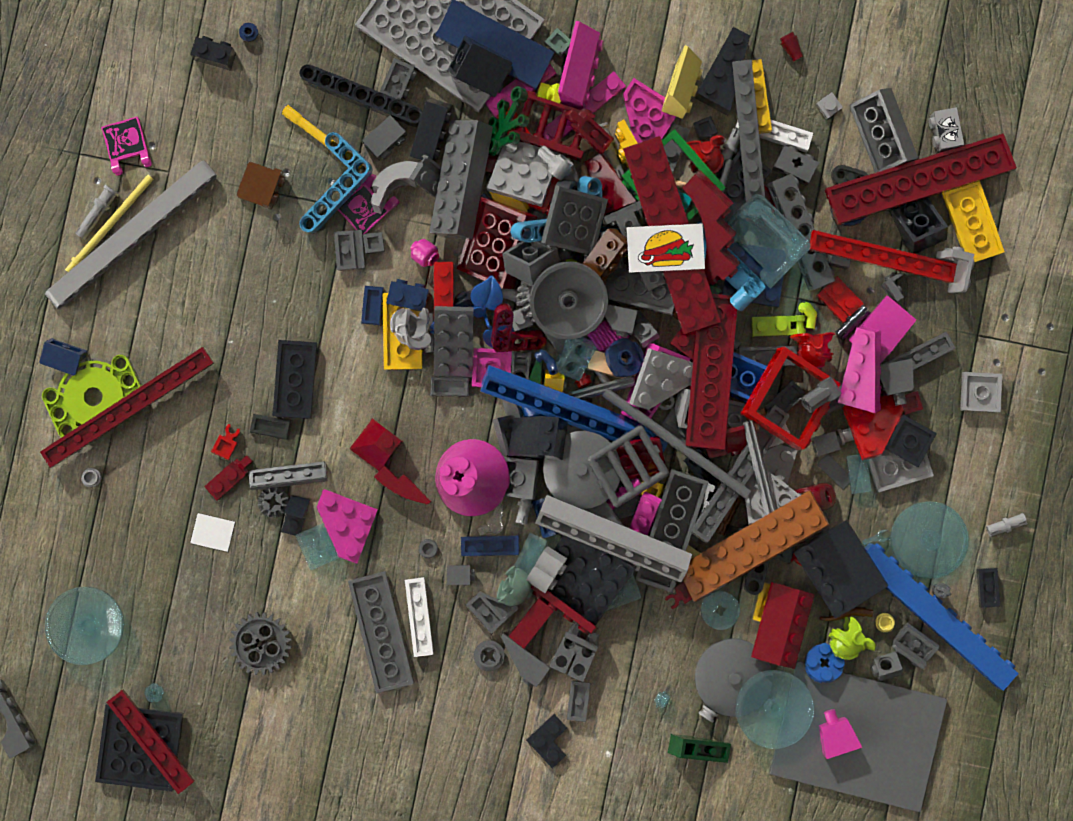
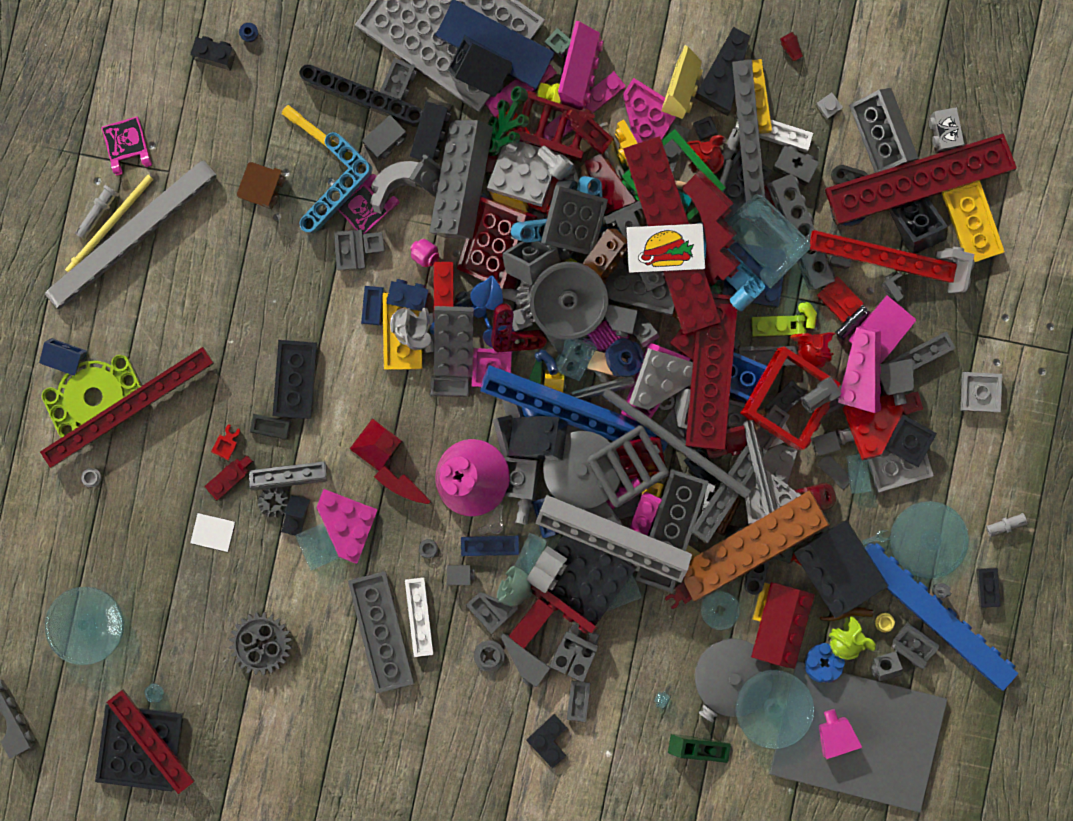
dark grey piece [511,351,532,380] -> none
red plate [574,373,592,389] -> none

